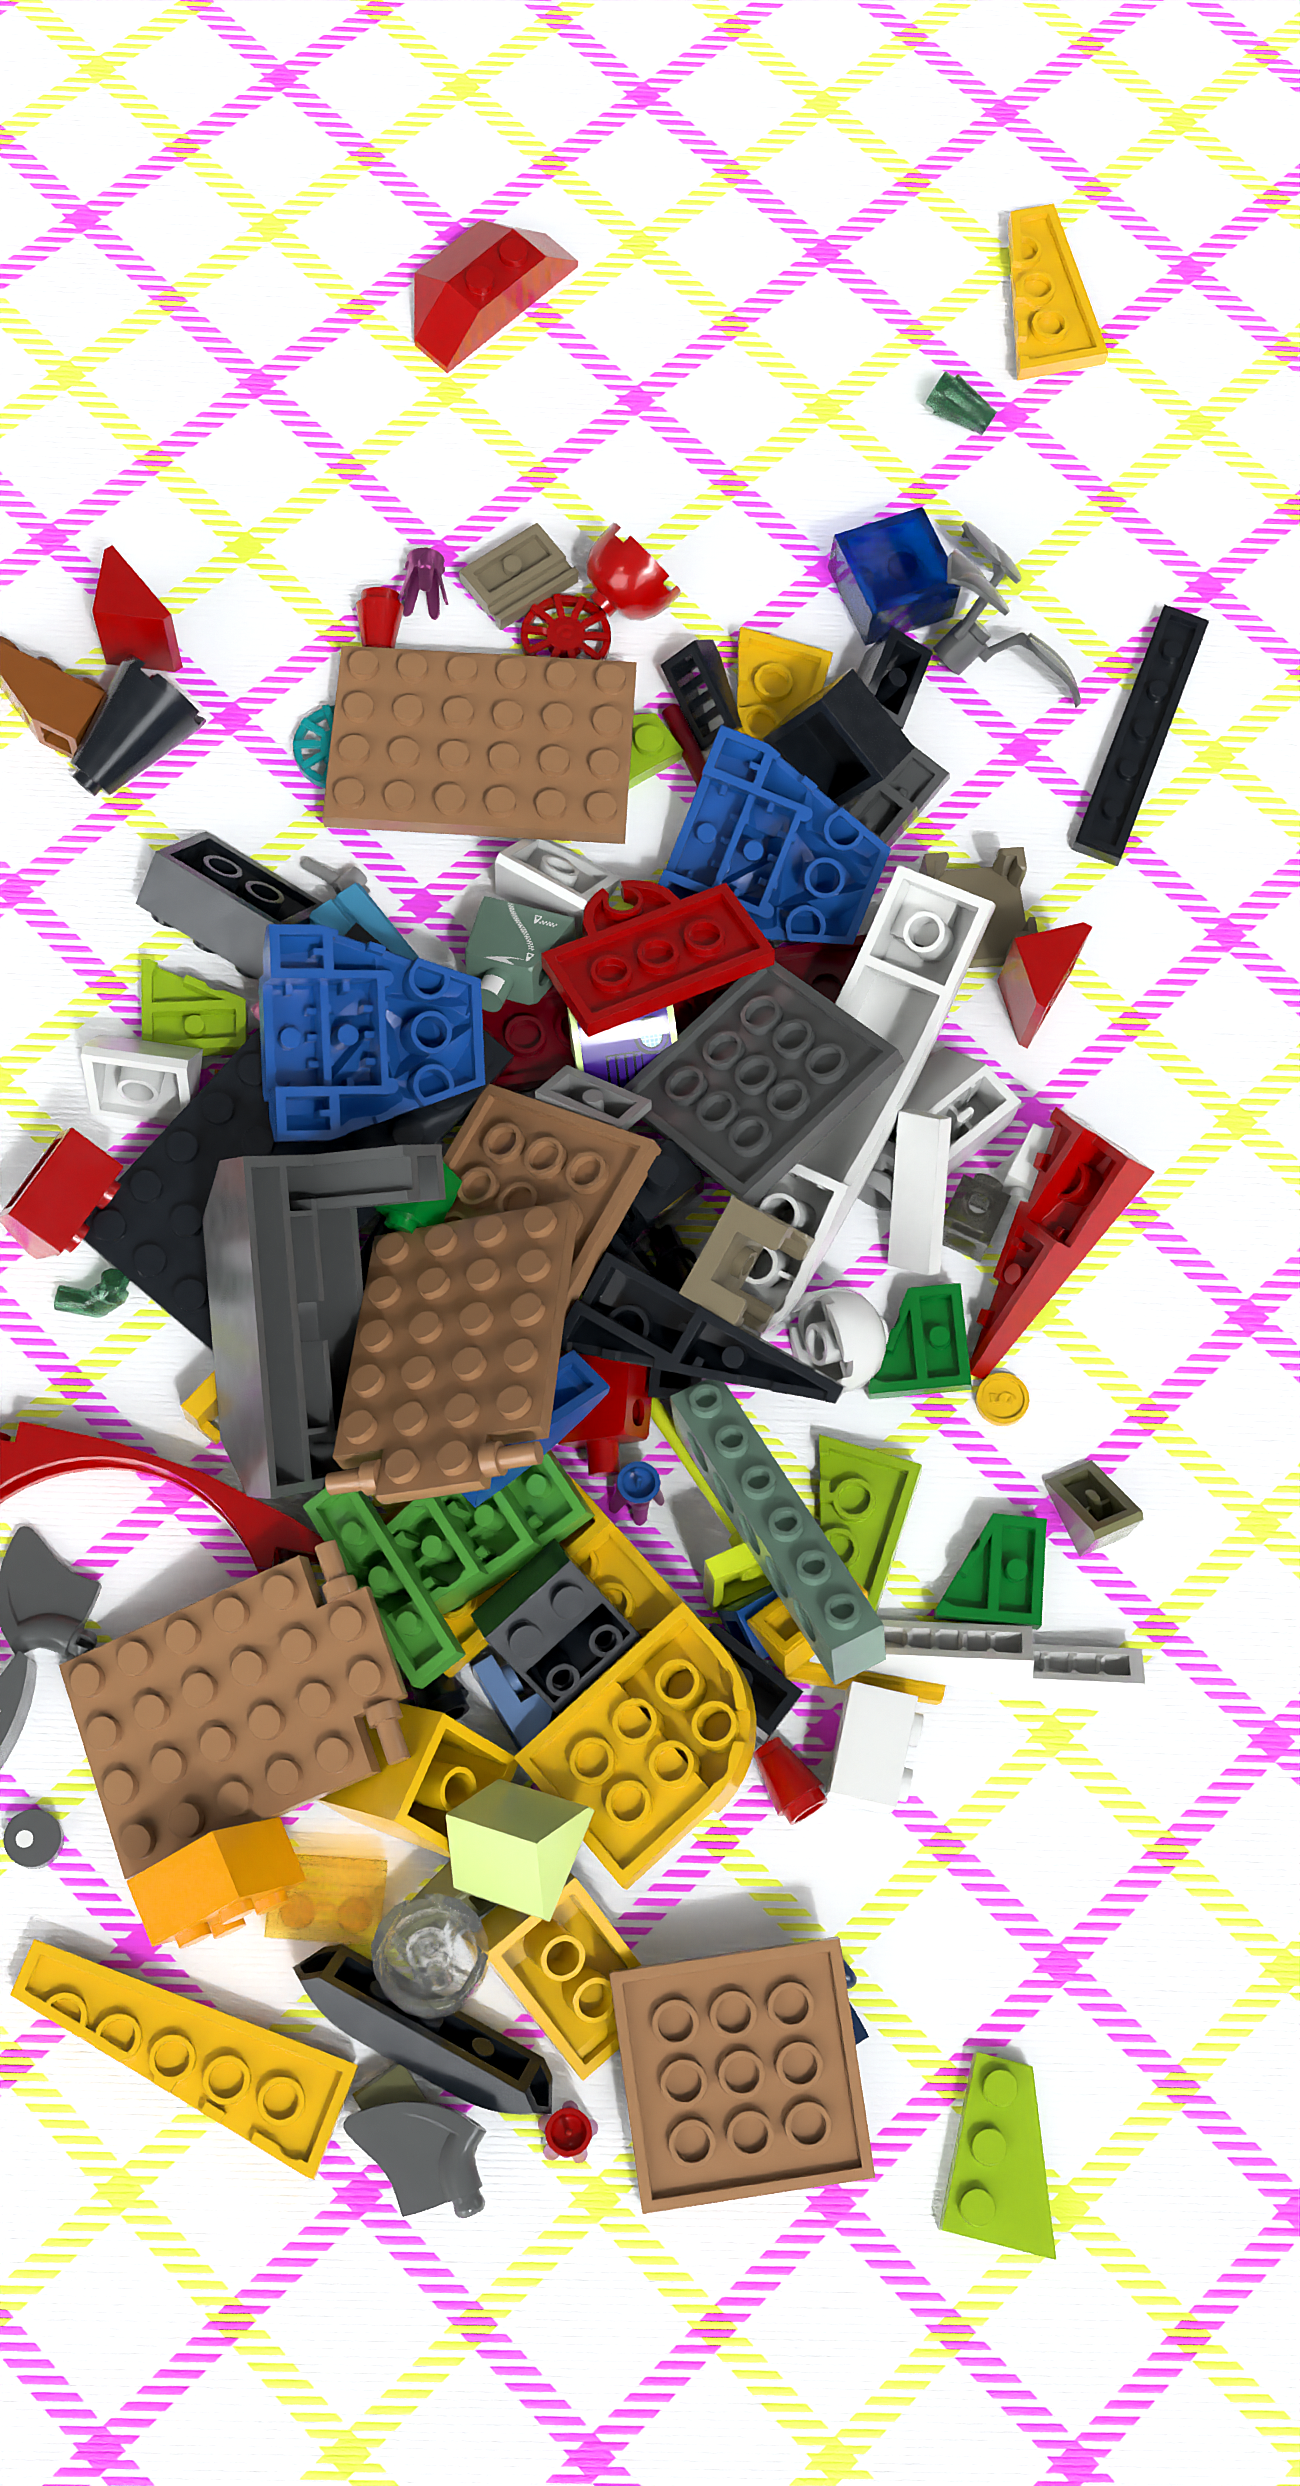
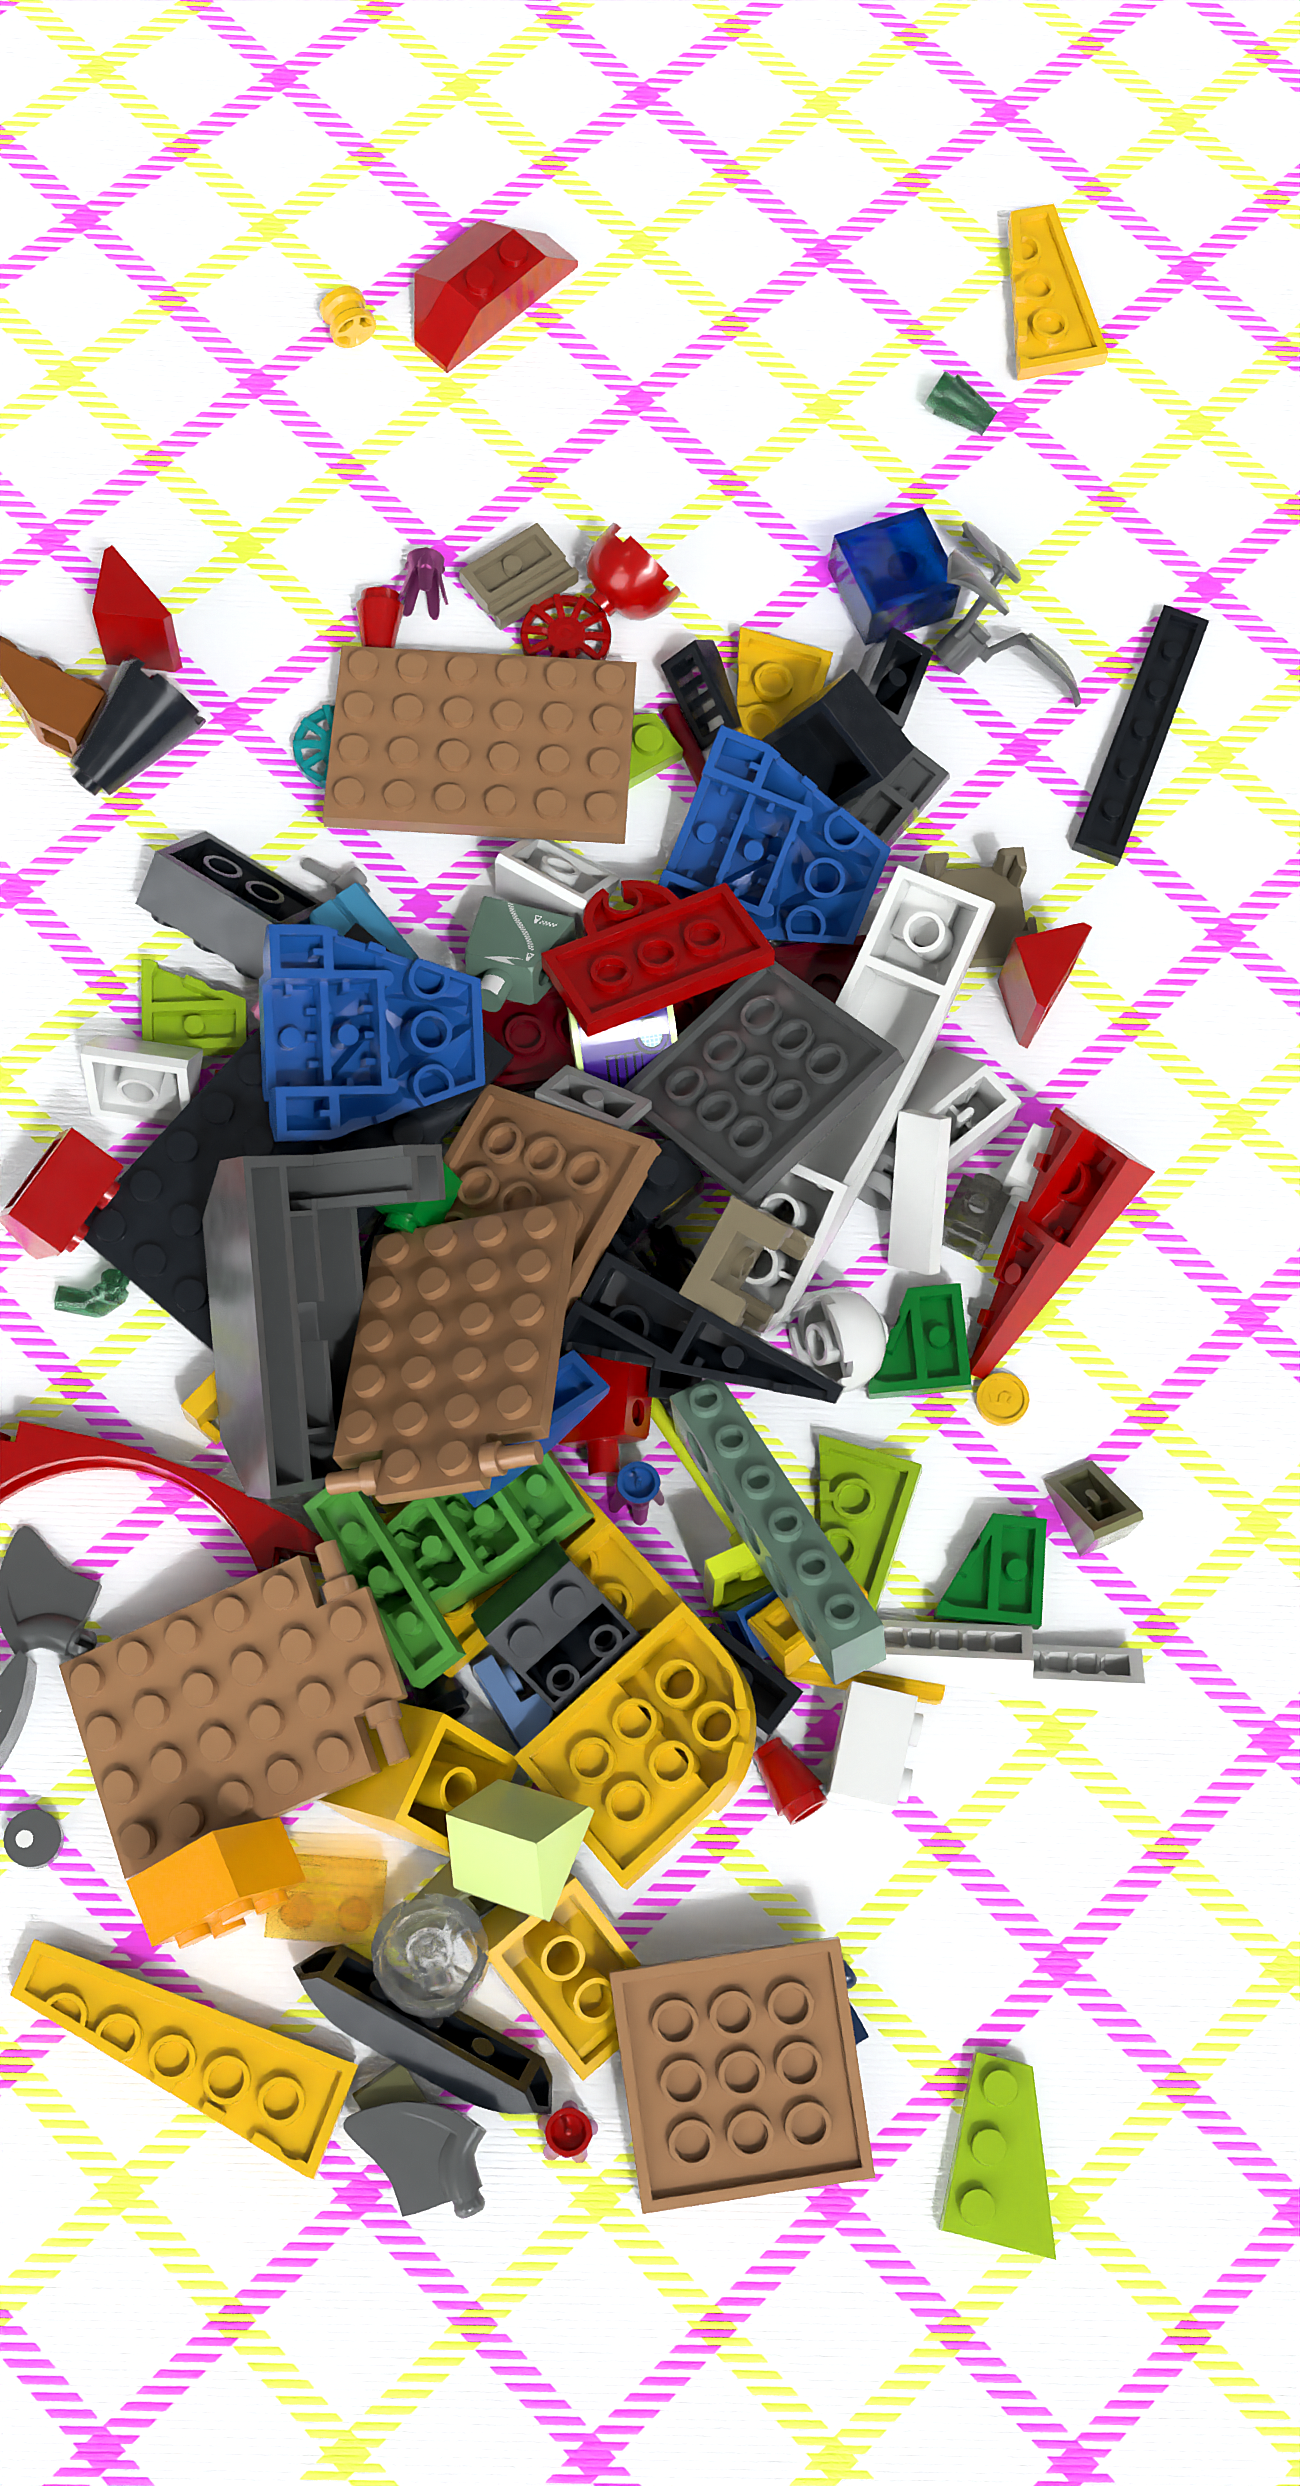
none -> yellow wheel [319,286,376,348]

